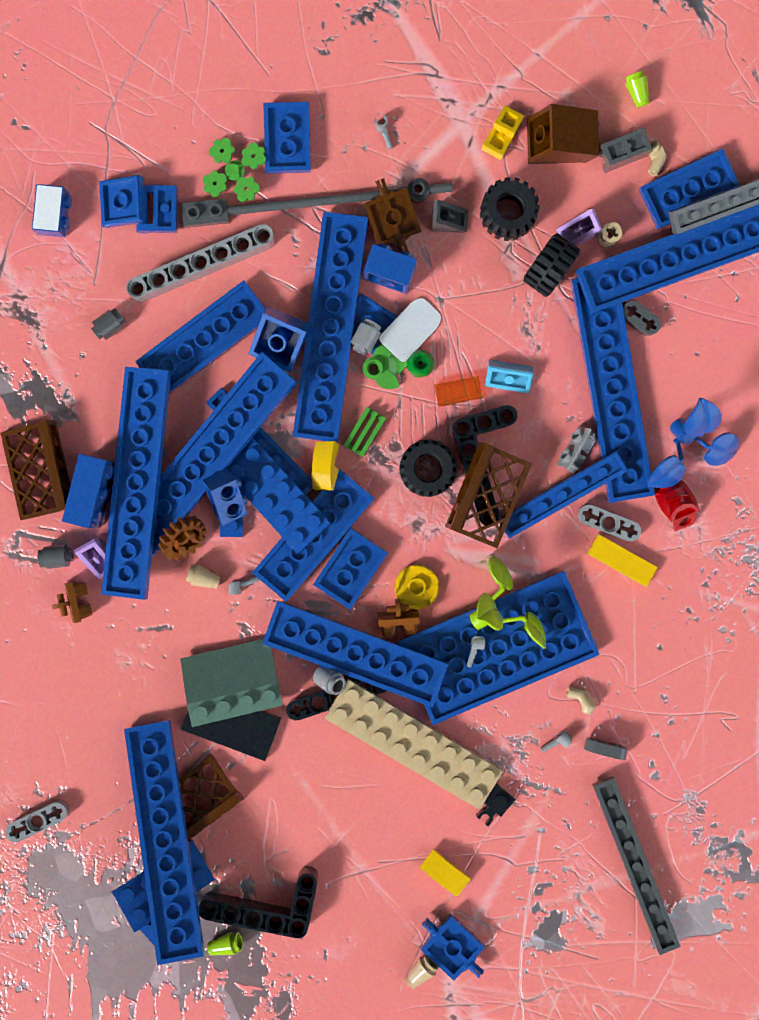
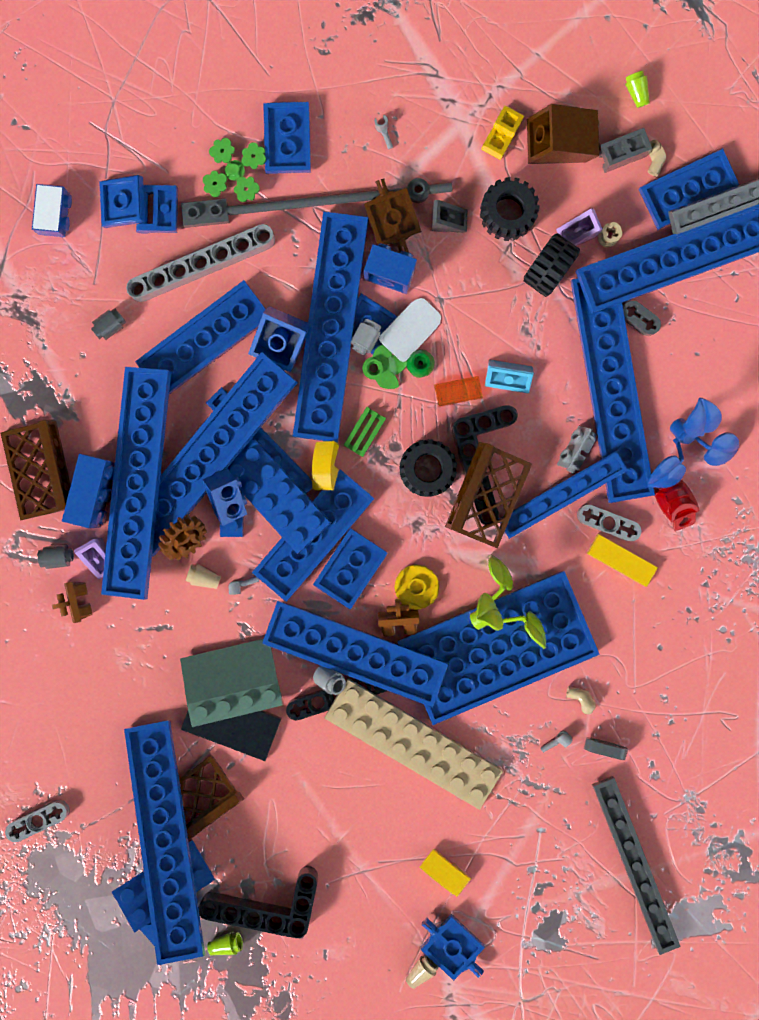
light grey hand [466,636,485,667] -> none
black plate [476,783,515,826] -> none

